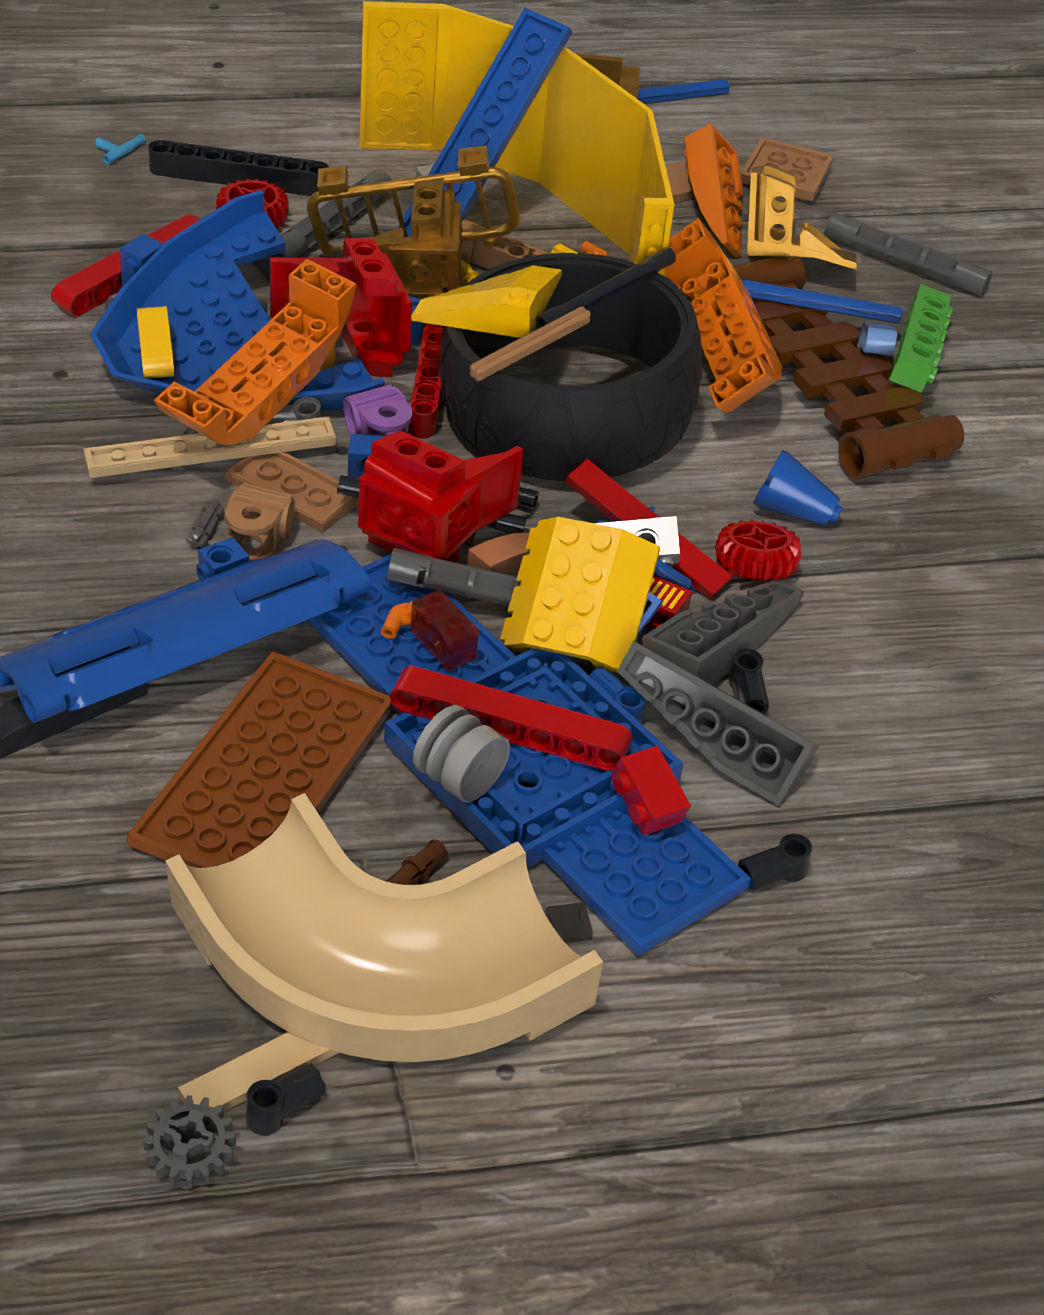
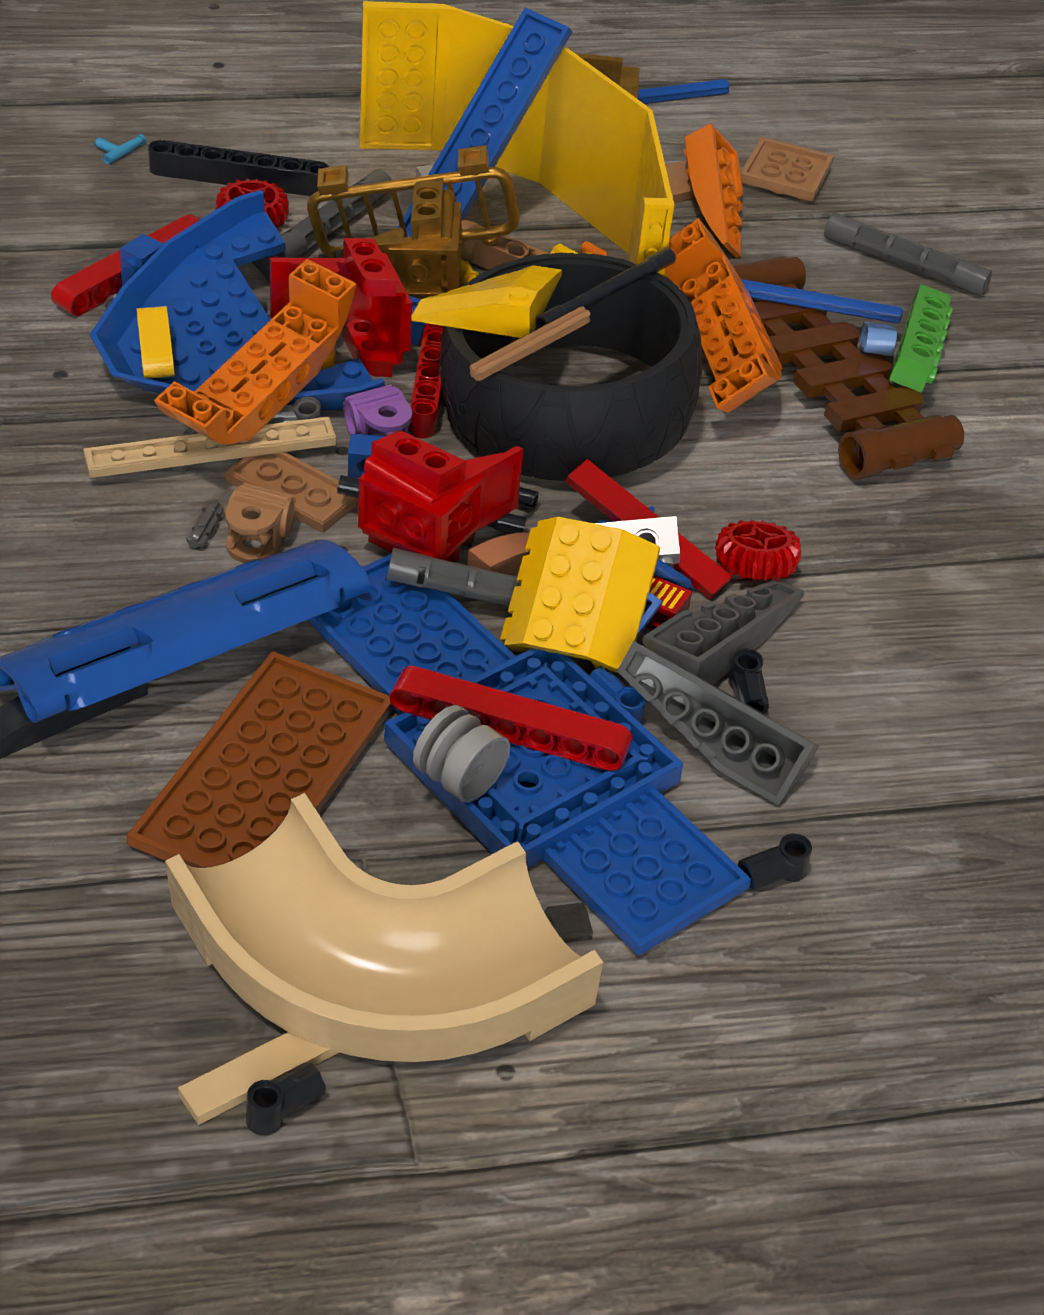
dark grey gear [143,1095,236,1188] -> none
blue brick [196,537,249,580] -> none
orange arm [381,600,424,639] -> none
reddish brown pin [385,839,448,885] -> none
clear red brick [410,589,479,671] -> none
red brick [611,745,691,836] -> none
piece [747,165,857,270] -> none
blue cone [753,450,843,526] -> none

